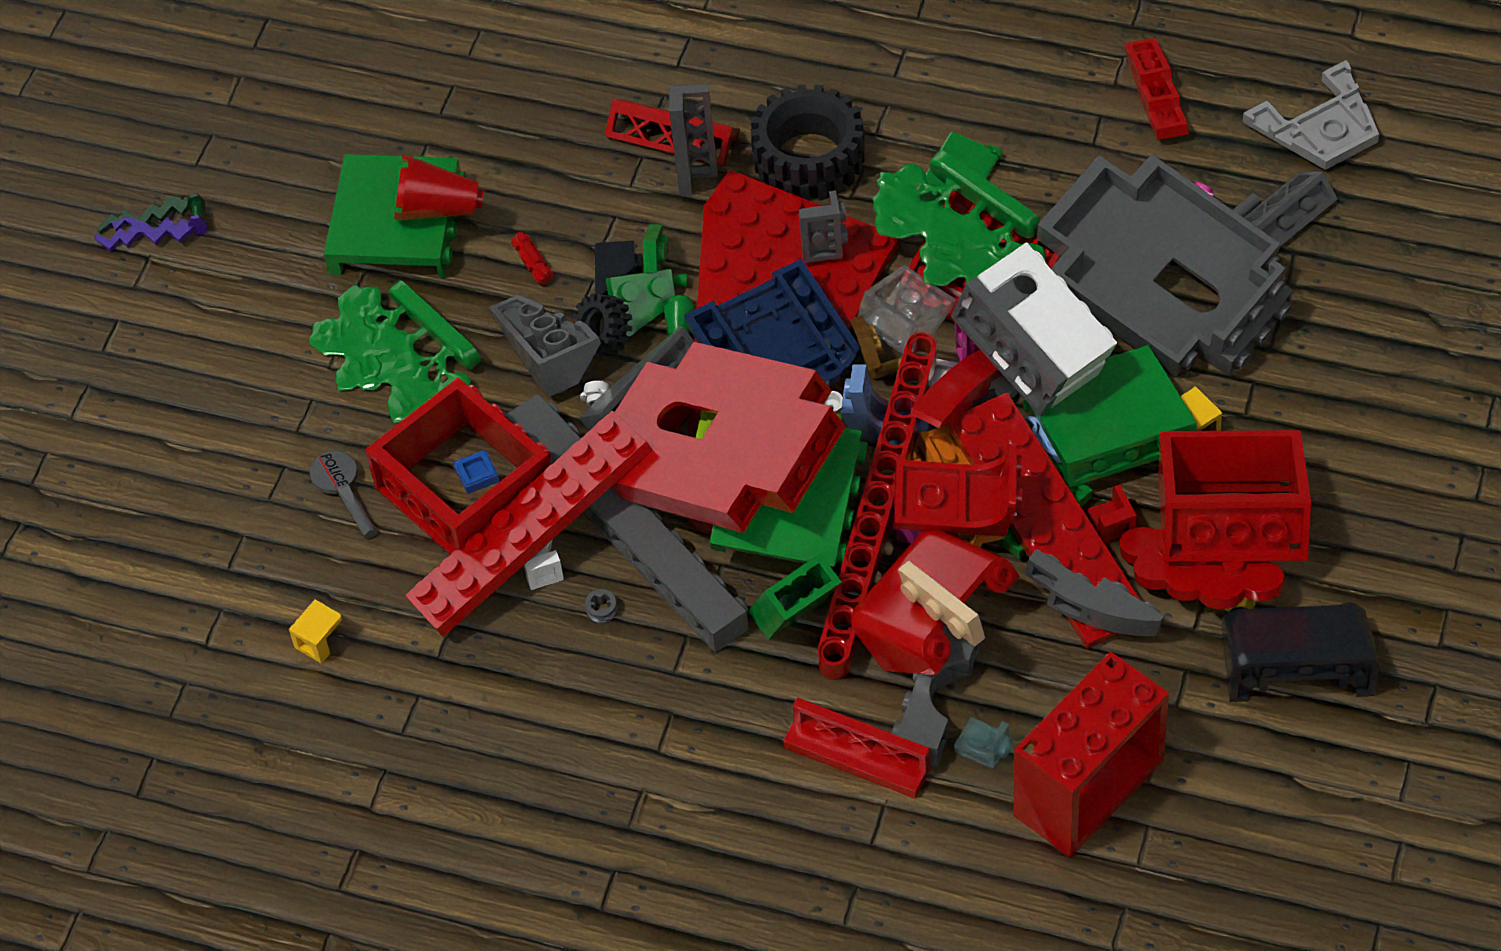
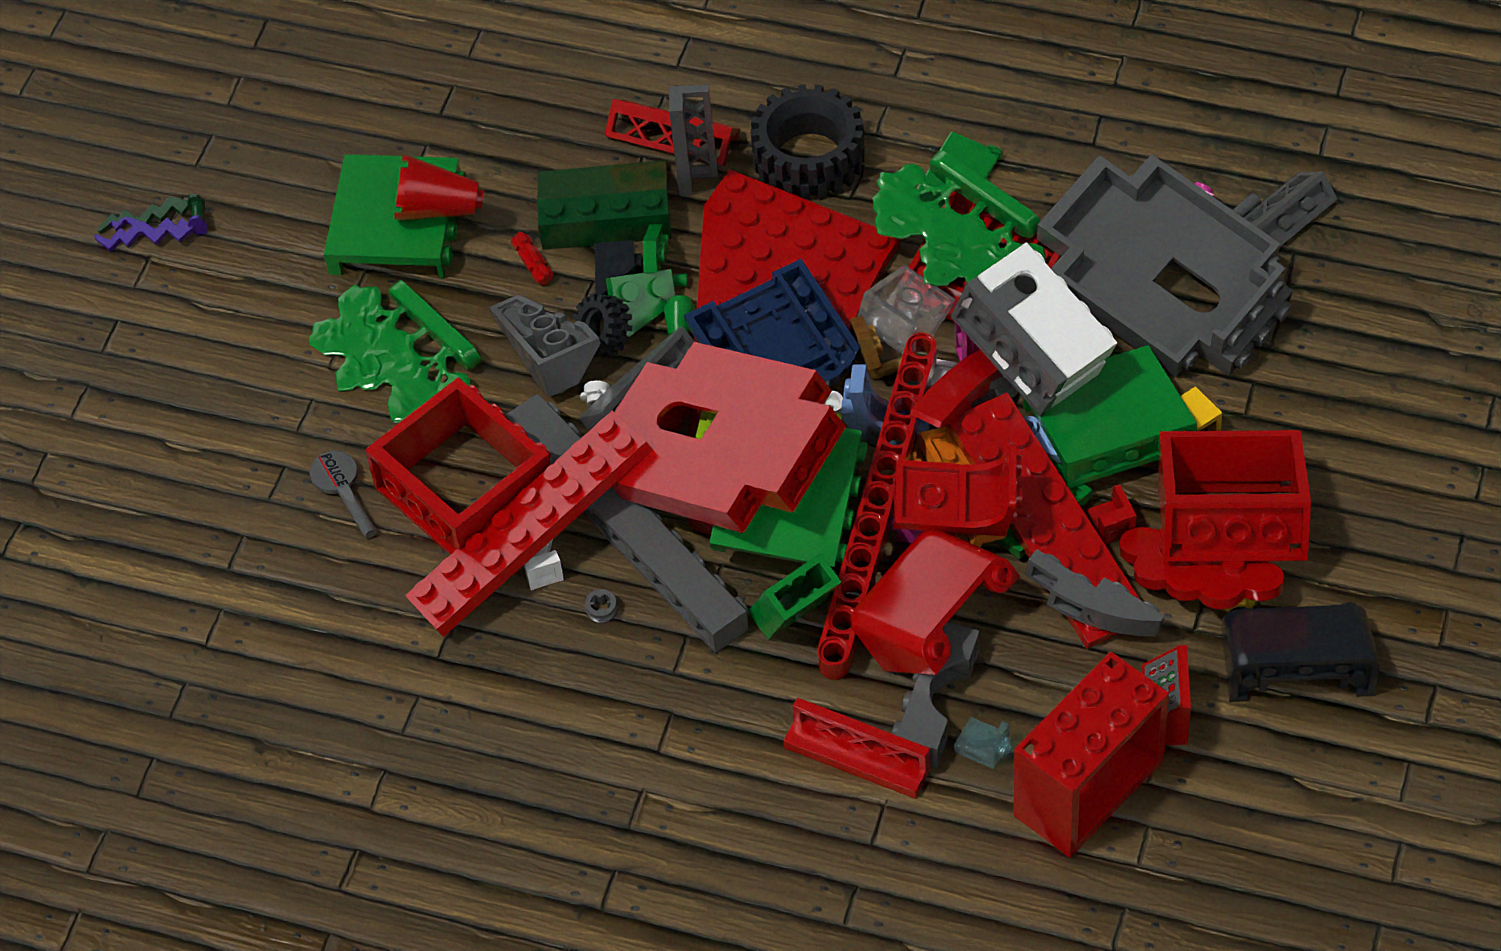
yellow panel [289,599,342,664] -> none
blue tile [453,449,500,494] -> none
dark grey bracket [798,191,848,263] -> none
tan plate [898,561,985,647] -> none
red slope [1125,38,1188,140] -> none
light grey wing [1243,60,1379,170] -> none
none -> dark green slope [537,160,672,250]
none -> slope [1141,645,1191,745]

